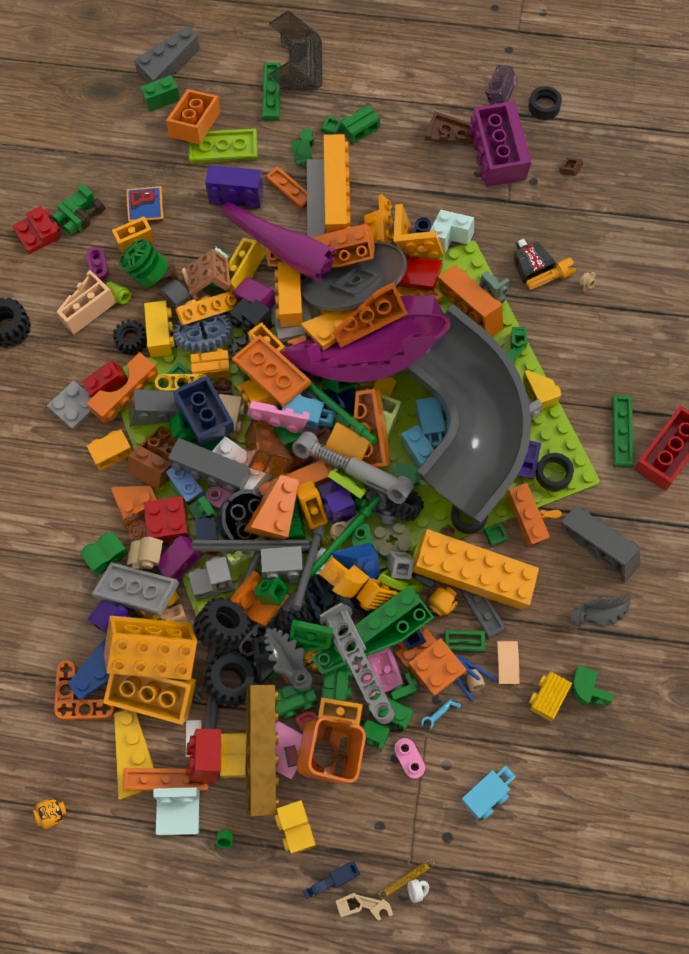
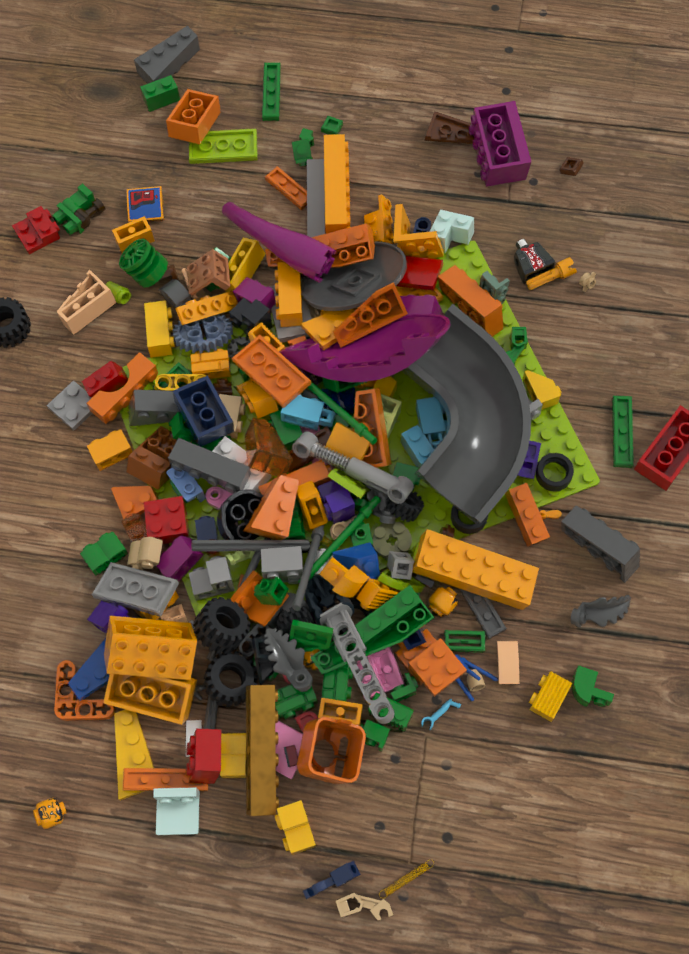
magenta plate [86,247,109,281] -> none
black tyre [113,319,147,355] -> none
green bracket [188,496,215,520] -> none
dark purple brick [205,165,264,208] -> none
green hinge [215,829,233,849] -> none
bright pink wing [247,401,310,433] -> none
clear smoke windscreen [268,10,322,90] -> none
green brick [341,106,380,144] -> none
bright pink plate [394,738,425,779] -> none
white tile [407,879,429,903] -> none
medium azure brick [461,766,516,821] -> none
green tile [483,522,509,548] -> none
brick [485,65,517,105] -> none
black tyre [528,86,562,120] -> none

